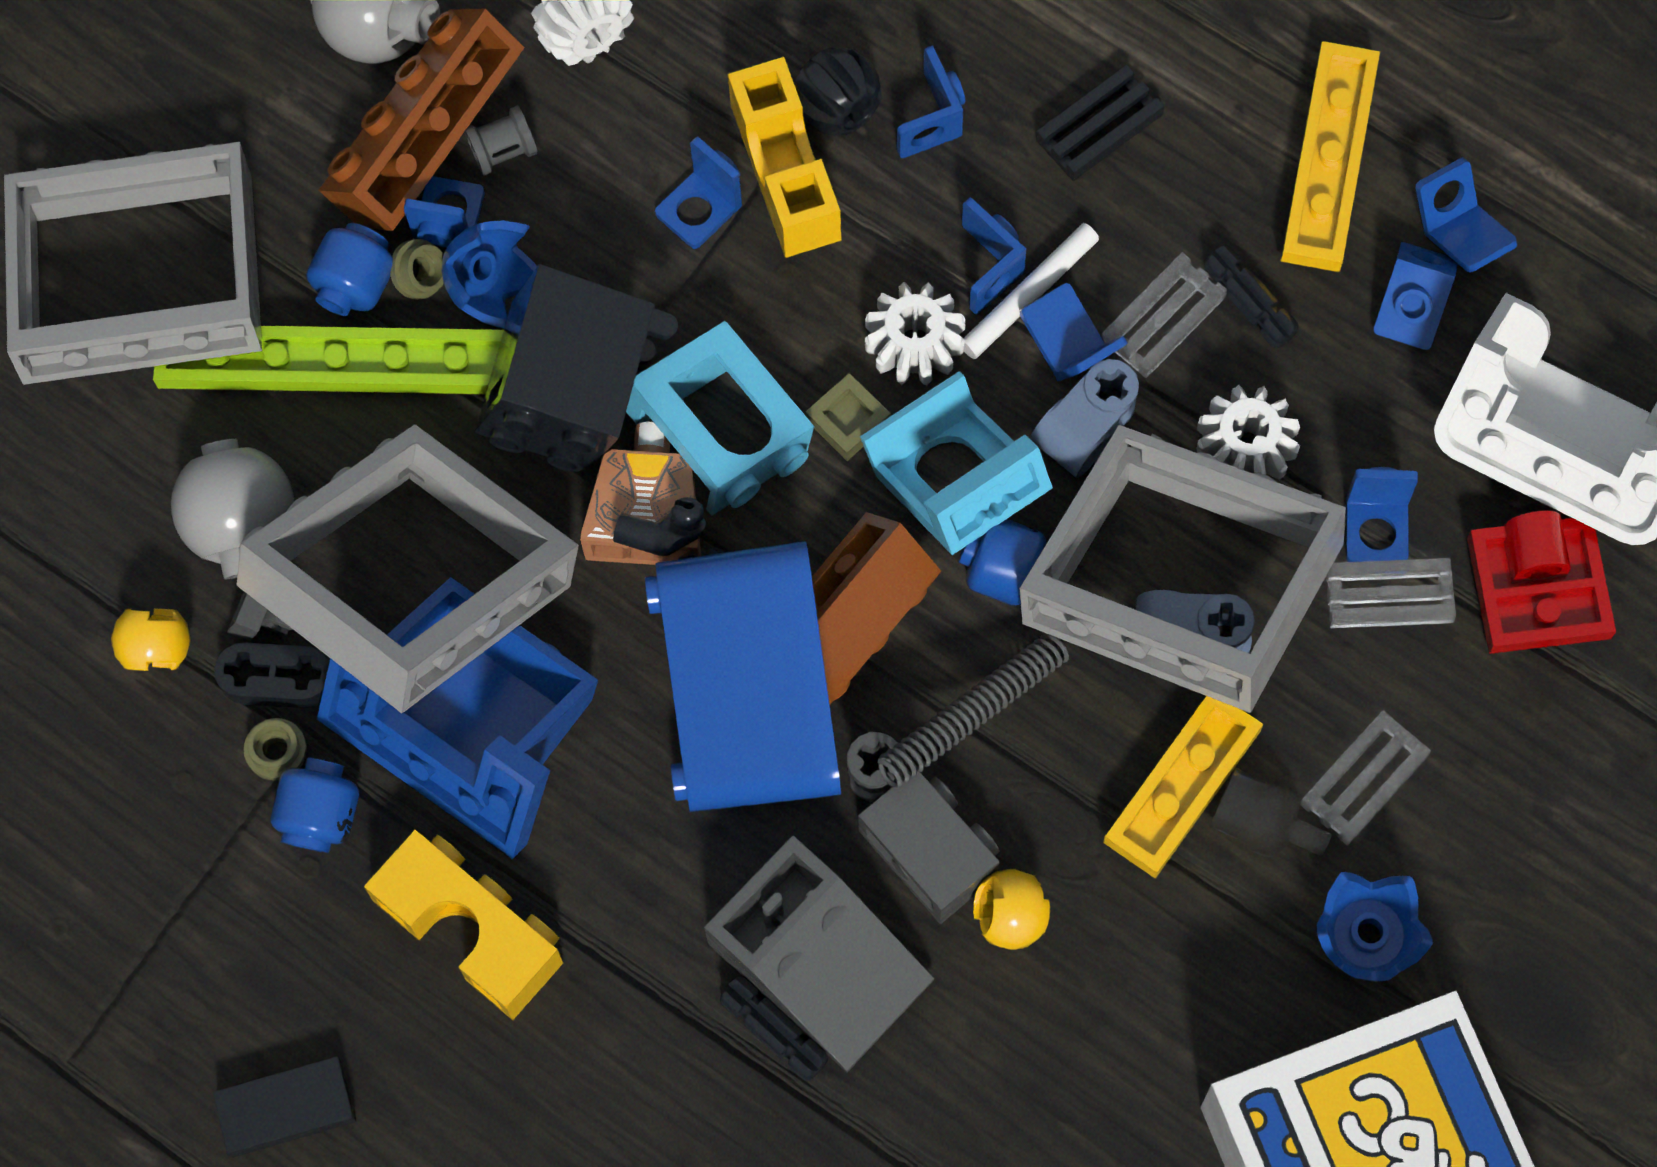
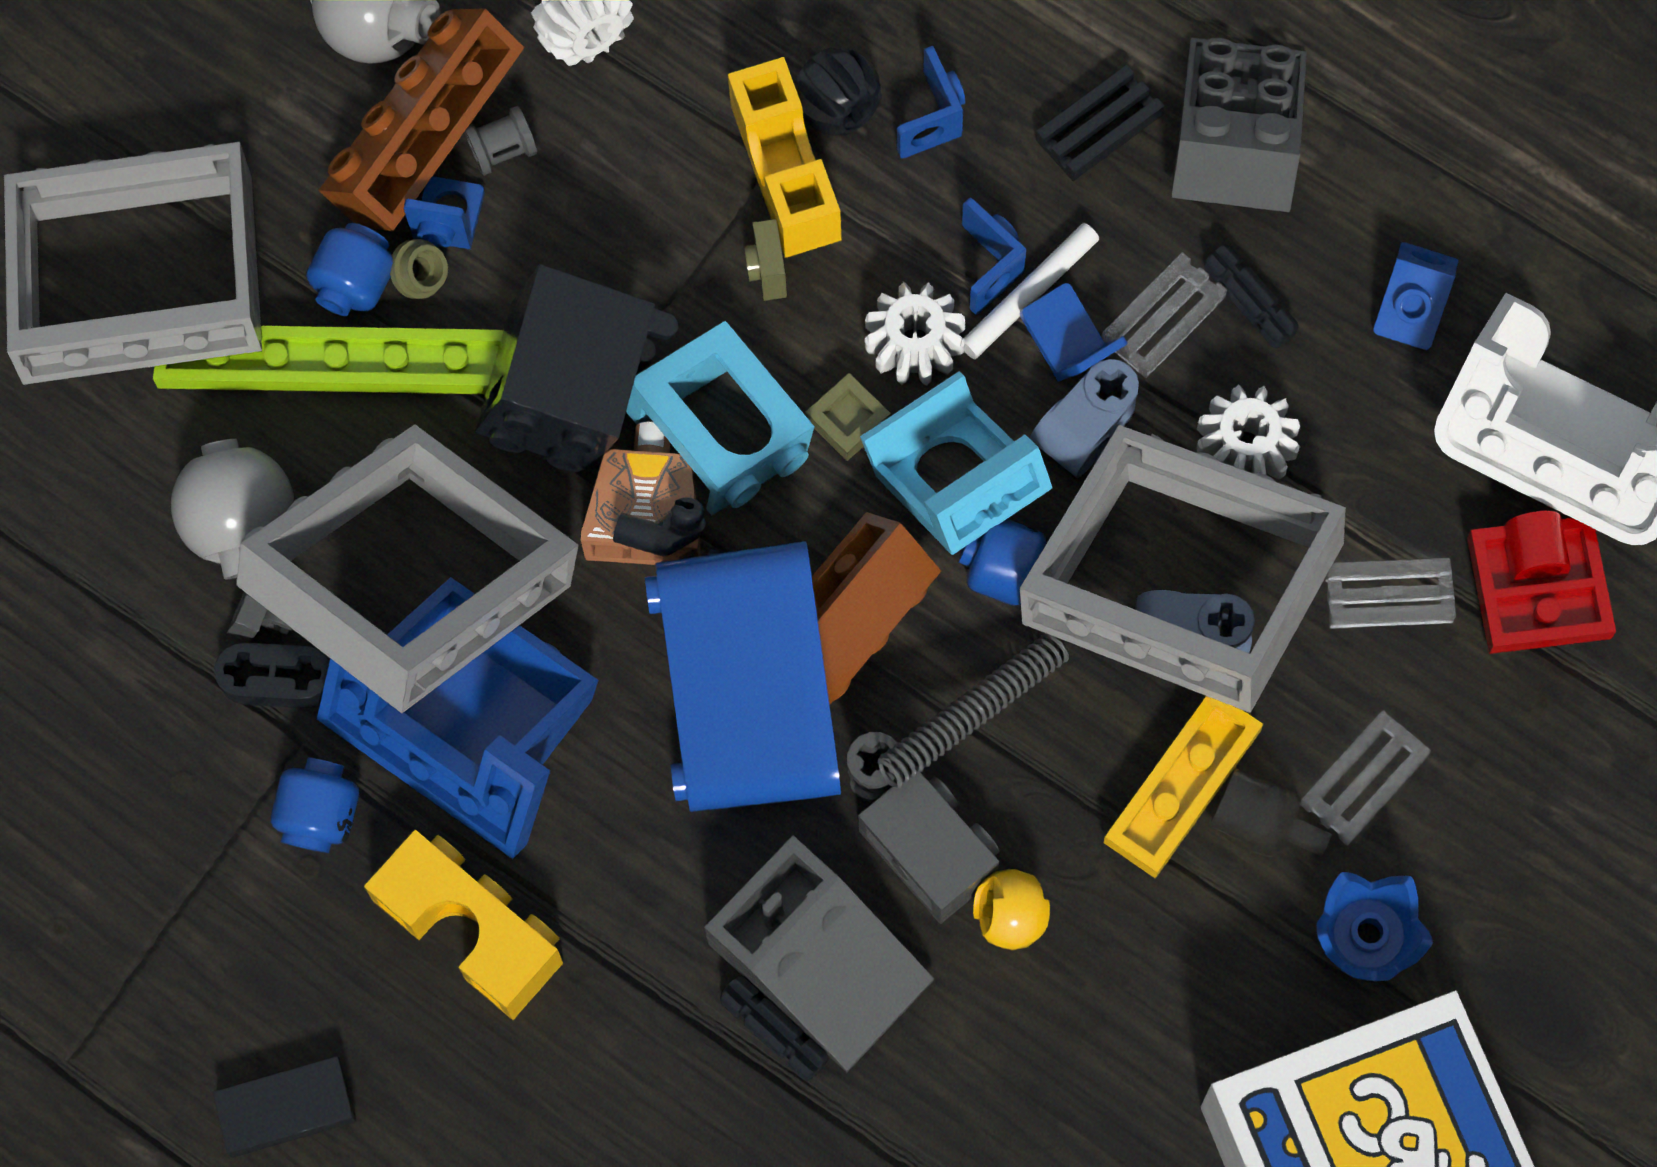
yellow piece [111,608,191,671] -> none
olive plate [244,718,307,780] -> none
blue piece [441,220,537,329] -> none
blue bracket [655,136,742,249] -> none
yellow plate [1281,41,1380,272] -> none
blue bracket [1346,467,1418,565] -> none
blue bracket [1415,158,1517,272] -> none
none -> olive plate [744,219,787,301]
none -> dark grey slope [1171,38,1307,212]

